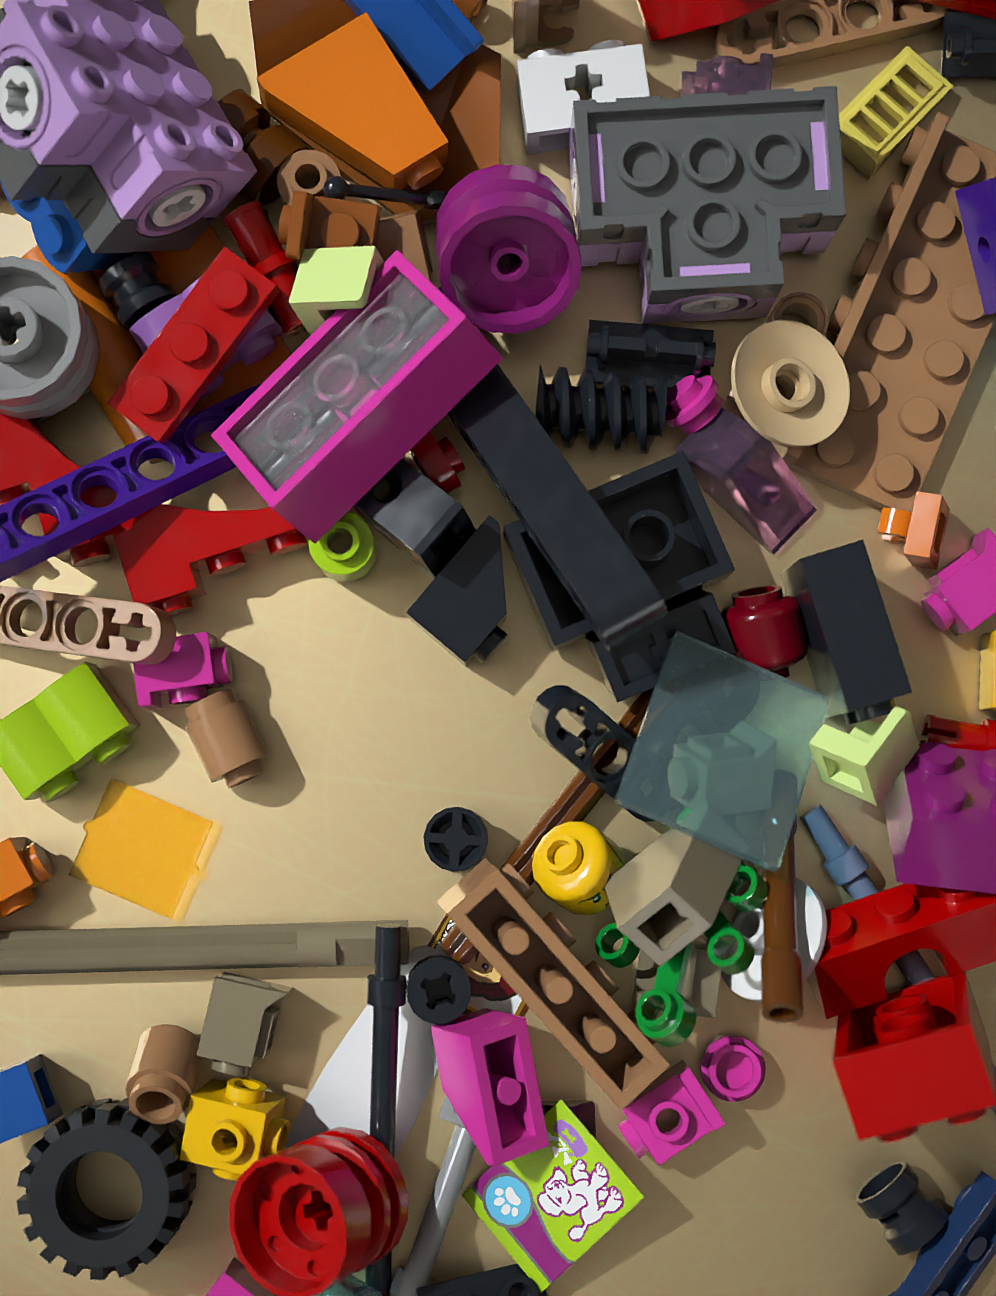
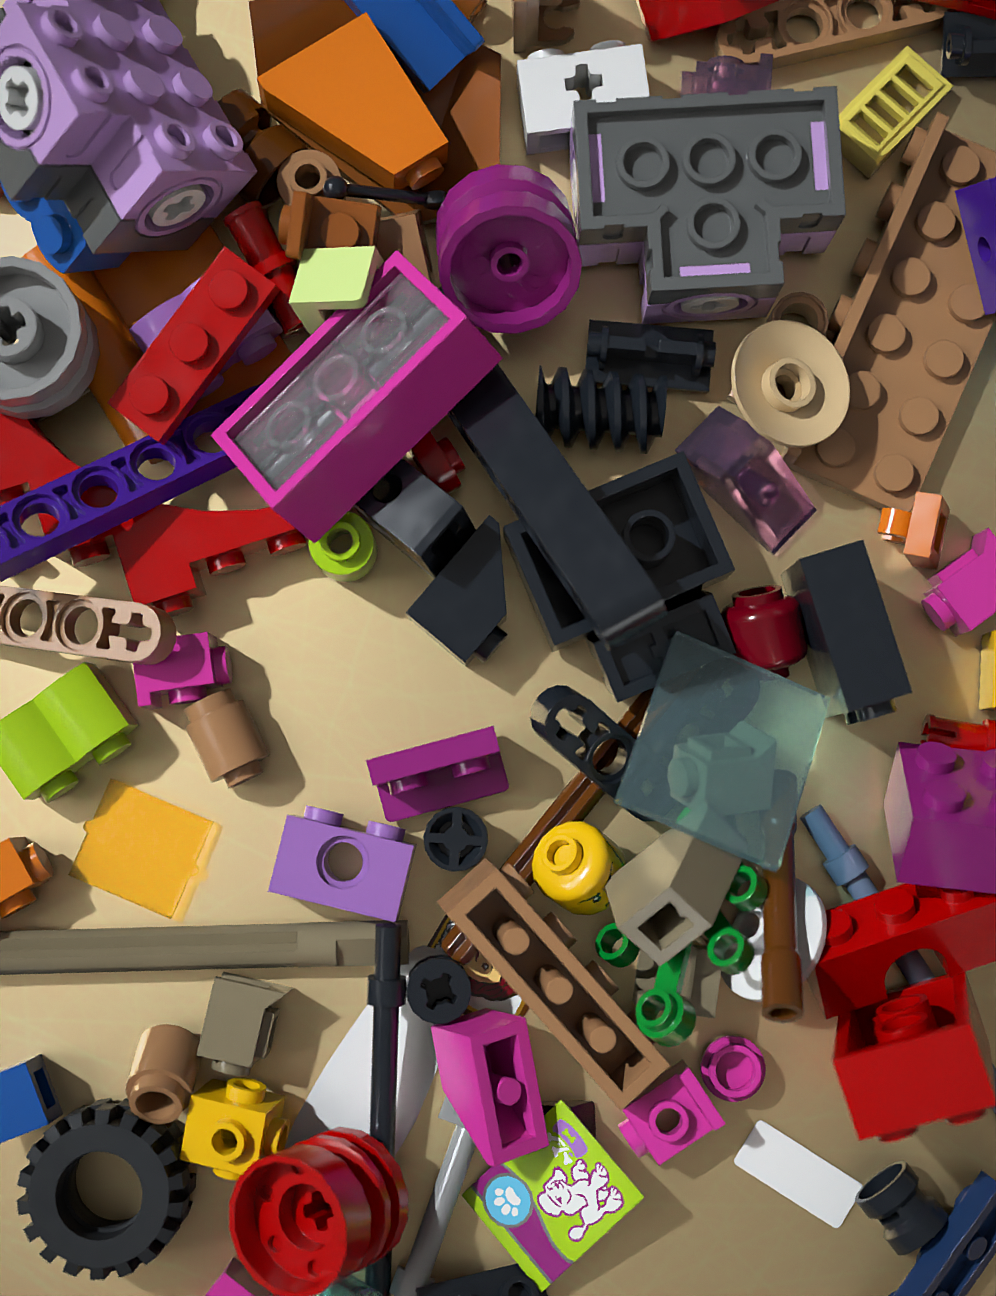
black wheel [97,252,177,330] -> none
dark pink plate [665,375,723,434] -> none
yellowish green panel [809,706,919,806] -> none
none -> medium lavender brick [268,805,417,922]
none -> magenta bracket [366,726,509,822]
none -> white sticker [734,1120,863,1228]

